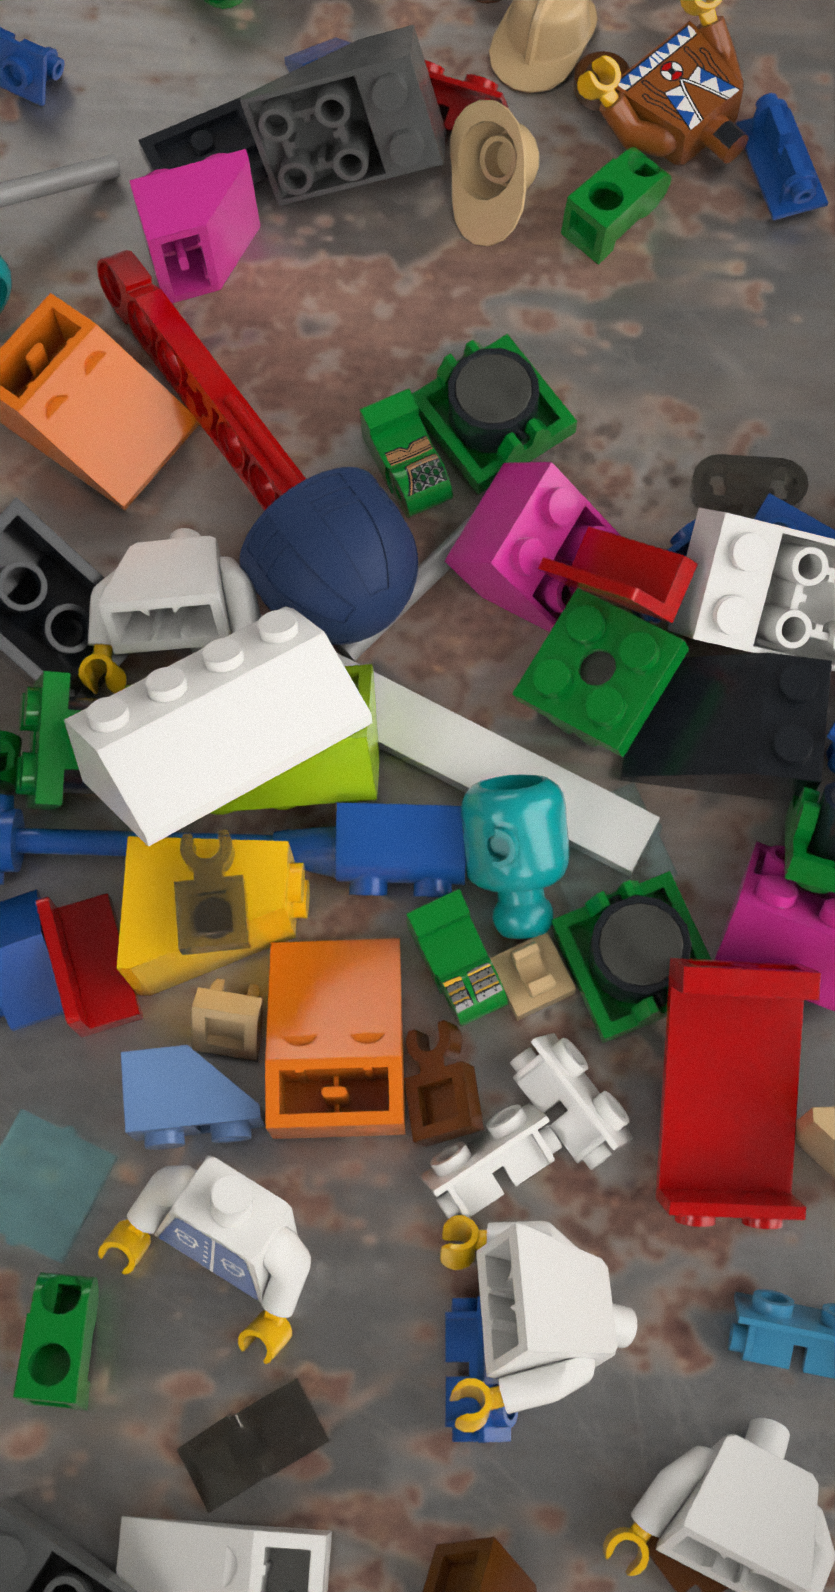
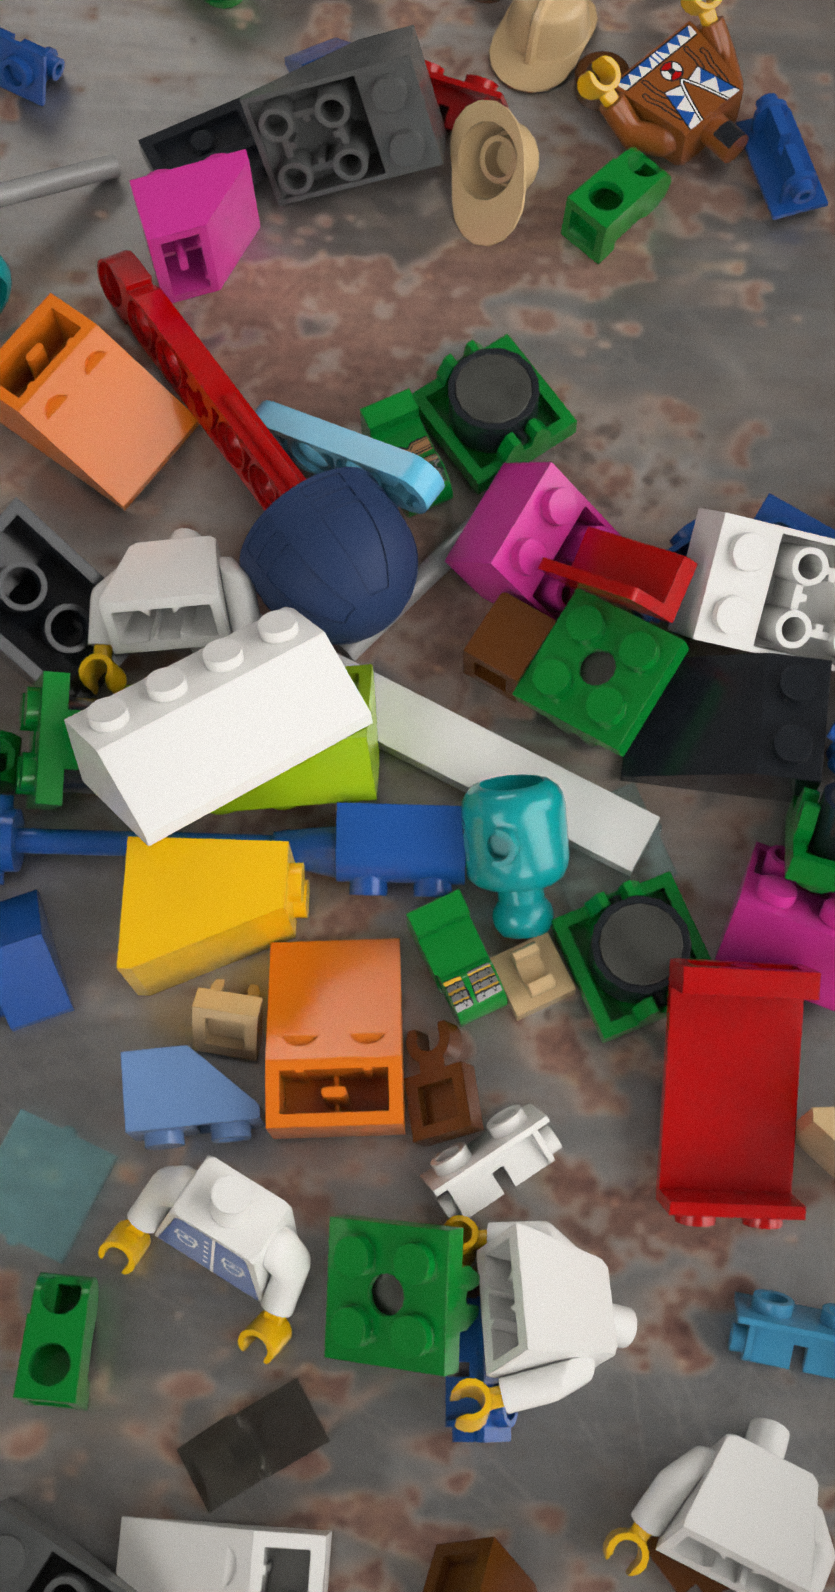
red panel [36,893,144,1038] -> none
clear smoke plate [174,830,251,955] -> none
white hinge [510,1033,634,1170] -> none
clear smoke beam [689,454,809,519] -> none
none -> medium azure beam [255,400,445,514]
none -> green piece [324,1214,480,1377]
none -> reddish brown panel [463,592,556,703]

